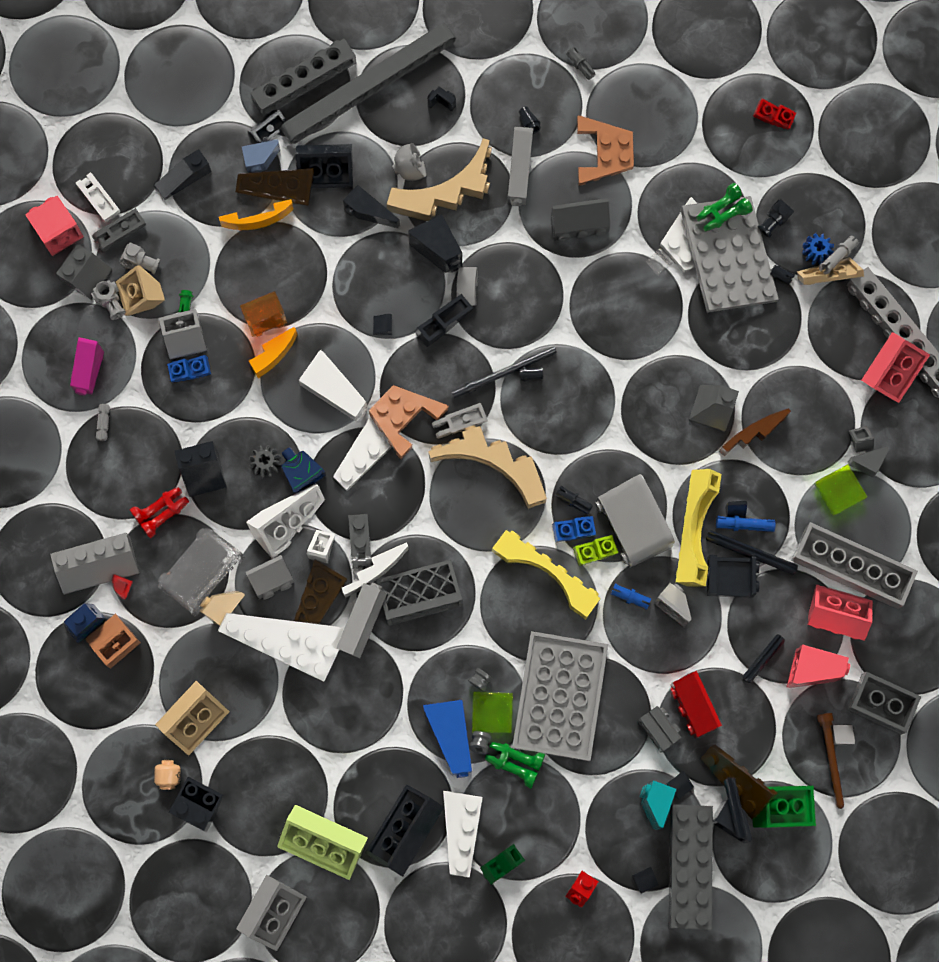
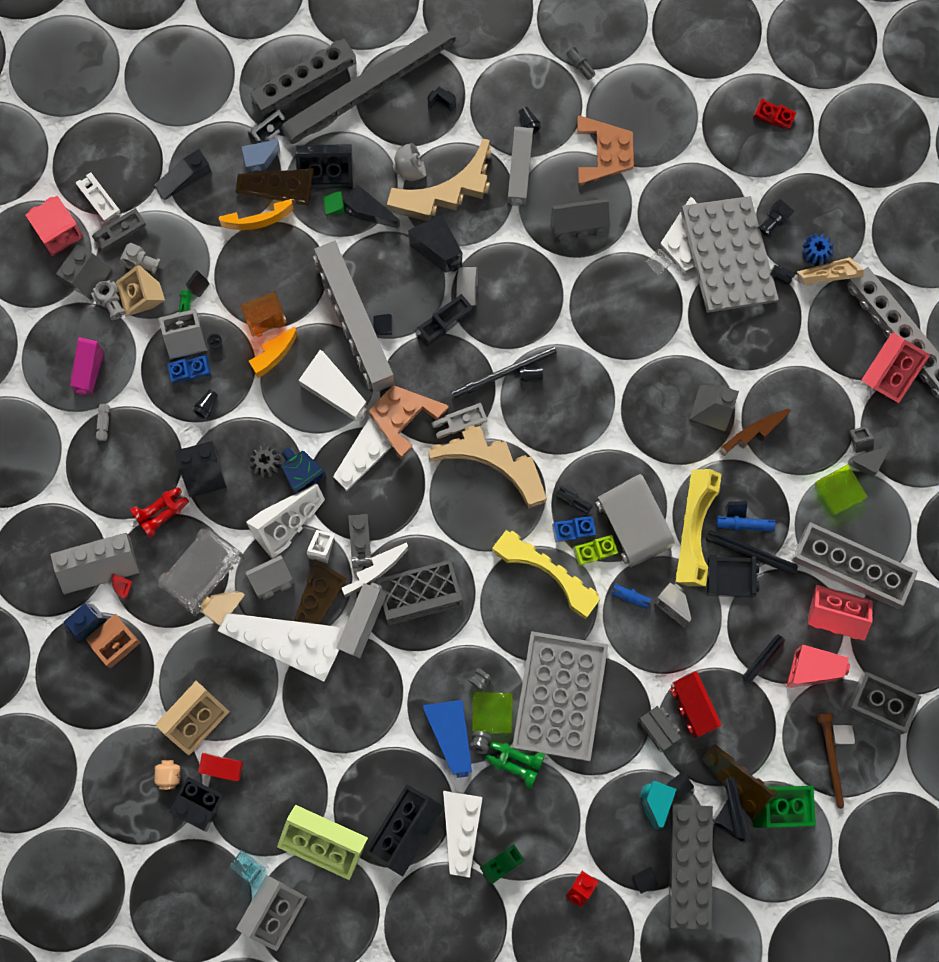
green piece [696,183,753,232] -> none
light grey pin [819,236,859,274] -> none
none -> black slope [186,270,210,297]
none -> black cone [193,390,218,419]
none -> red slope [198,753,243,781]
none -> black hinge [207,333,222,349]
none -> clear light blue slope [229,850,266,885]
none -> light grey brick [313,241,395,393]
none -> green slope [323,191,344,215]

